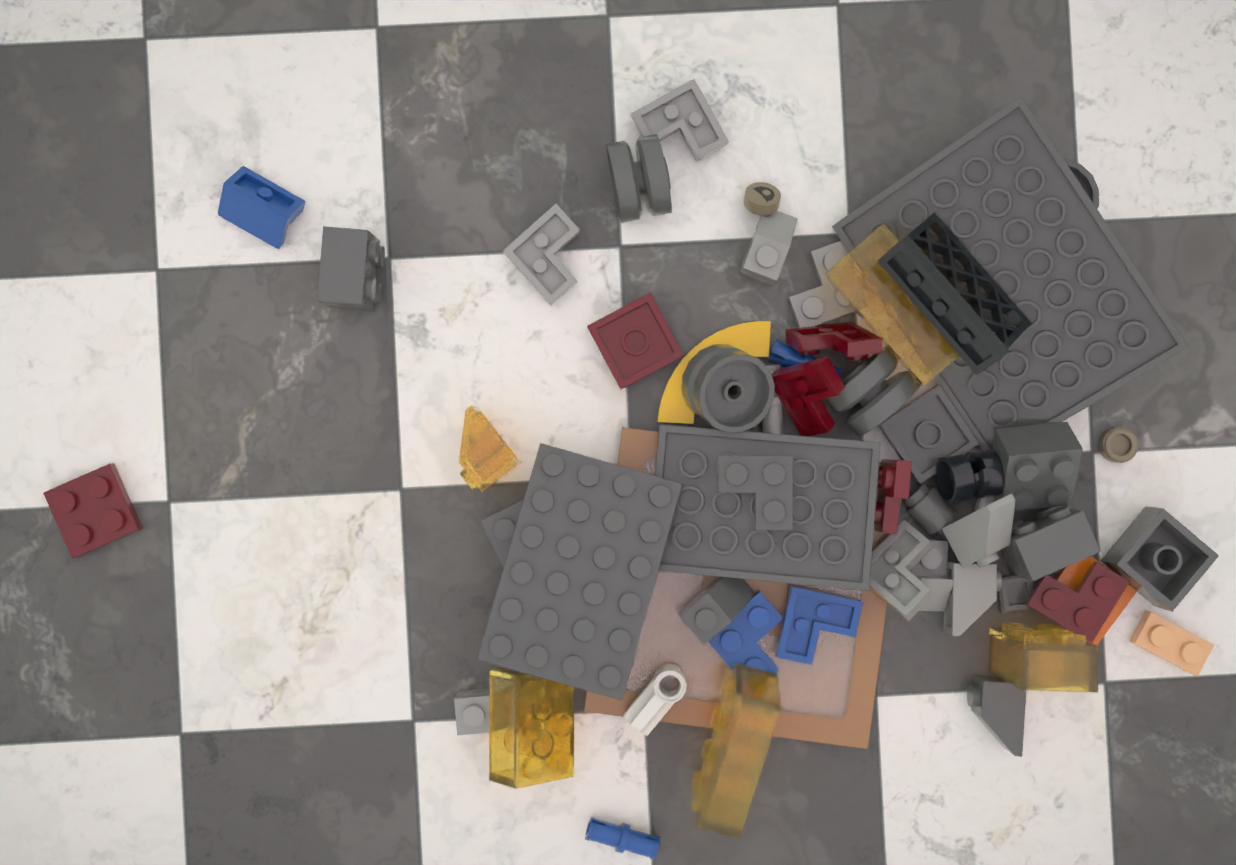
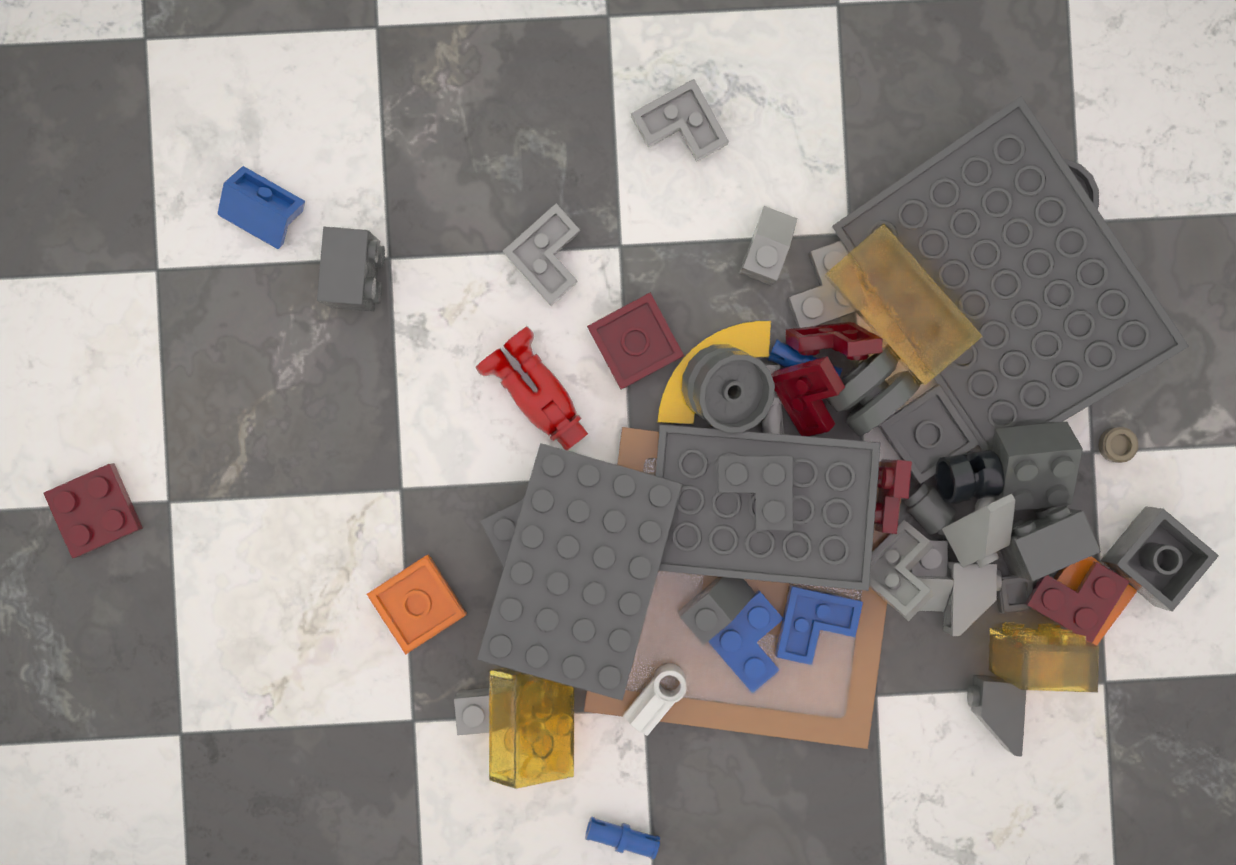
clear yellow slope [459,405,521,492] -> none
dark grey wheel [606,134,672,223] -> none
clear yellow brick [691,663,781,838] -> none
dark tan tile [744,182,781,216] -> none
black fence [877,212,1032,375] -> none
light nougat plate [1129,610,1214,676] -> none
none -> orange plate [366,554,467,655]
none -> red piece [475,326,588,450]

